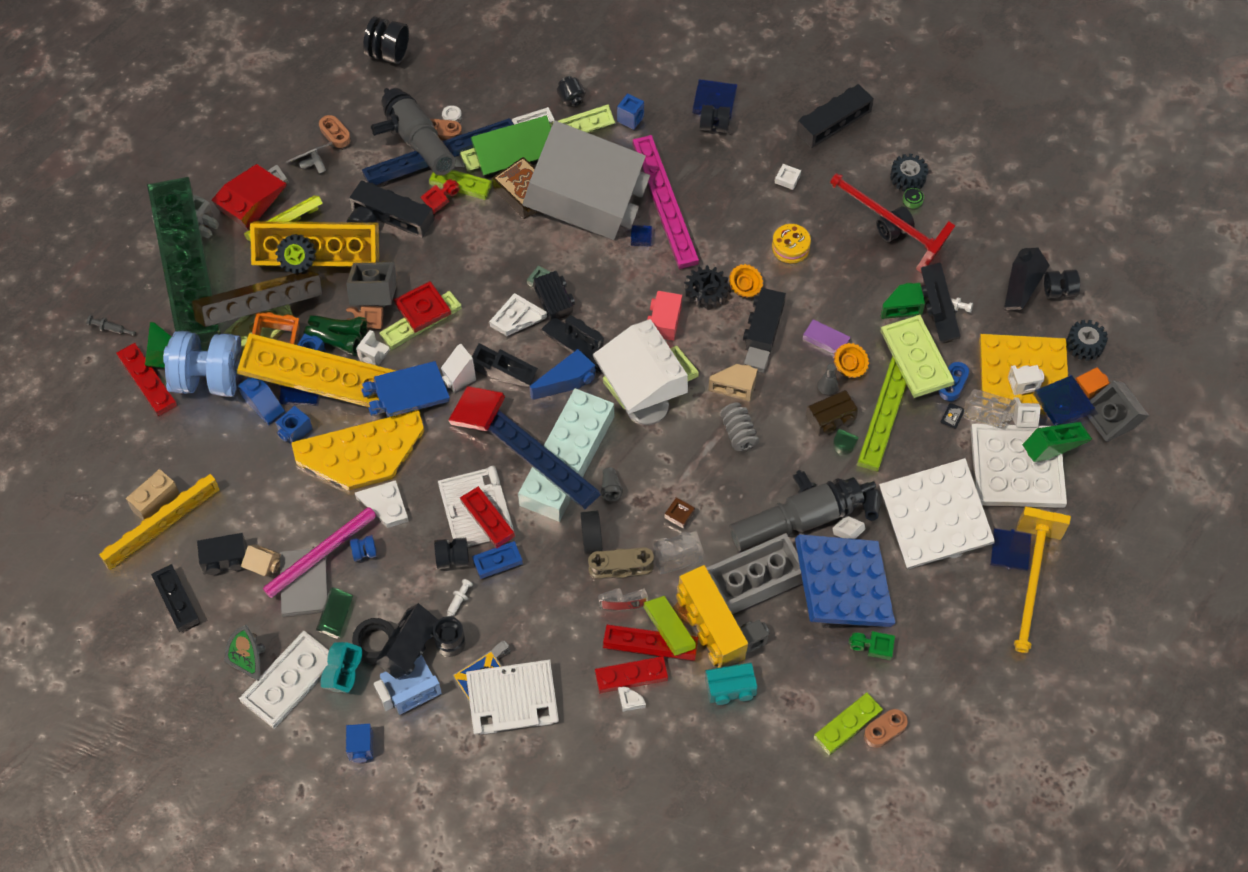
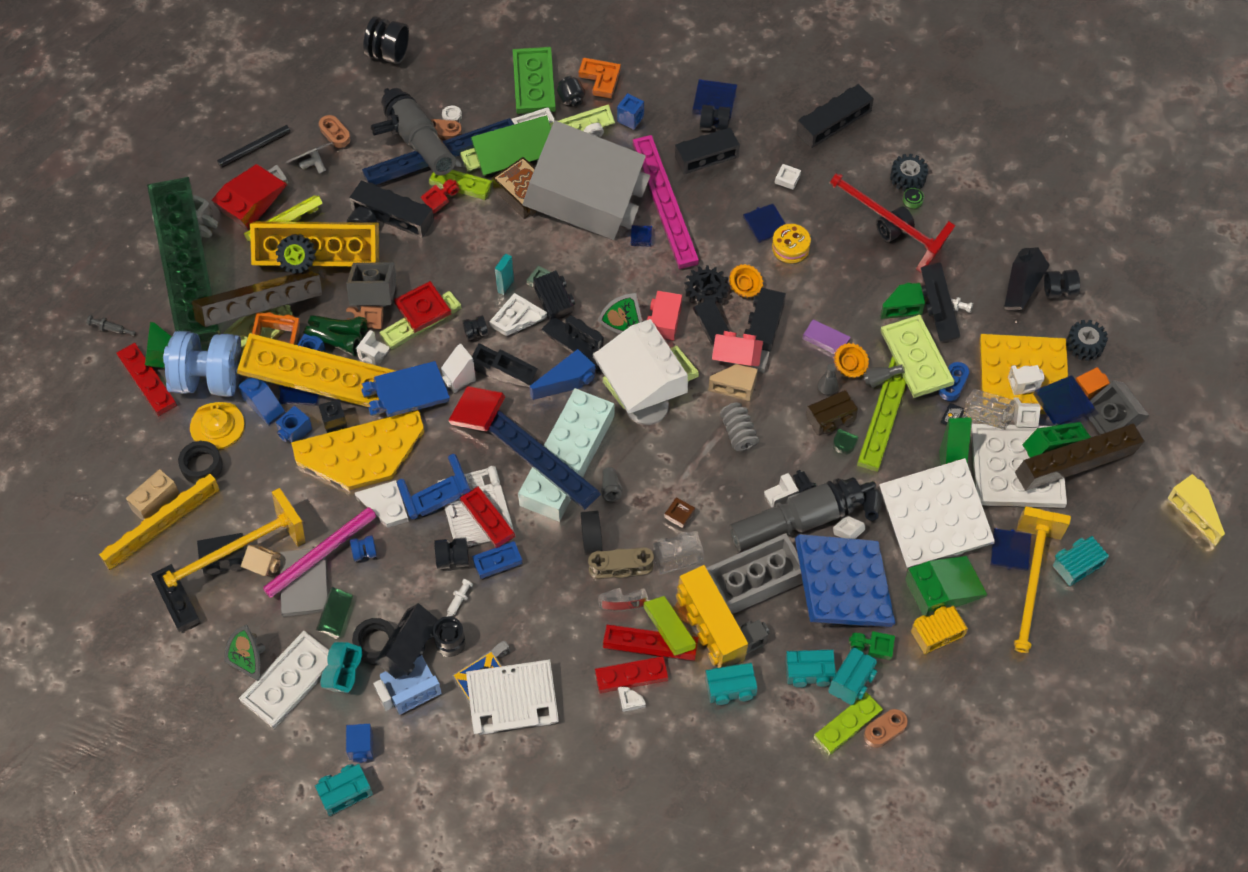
none -> yellow tile [162,488,306,588]
none -> black tyre [178,440,223,484]
none -> yellow hat [190,402,245,450]
none -> black bar [217,125,290,167]
none -> teal brick [314,764,373,816]
none -> black brick [318,399,348,433]
none -> blue plate [396,454,471,519]
none -> black wheel [462,315,488,341]
none -> teal tile [495,254,514,295]
none -> bright green plate [513,47,556,114]
none -> orange plate [579,58,621,99]
none -> white tile [584,123,604,137]
none -> shield [597,292,643,334]
none -> black brick [675,127,740,175]
none -> black tile [693,298,730,345]
none -> coral brick [712,331,763,366]
none -> clear blue piece [743,204,785,243]
none -> white panel [764,473,799,508]
none -> teal brick [785,650,836,688]
none -> teal brick [828,648,878,705]
none -> dark grey cone [864,364,905,388]
none -> green slope [905,556,987,617]
none -> yellow brick [911,606,968,654]
none -> green slope [939,417,972,465]
none -> dark brown brick [1015,423,1145,491]
none -> teal brick [1053,536,1109,586]
none -> light yellow slope [1168,474,1225,546]

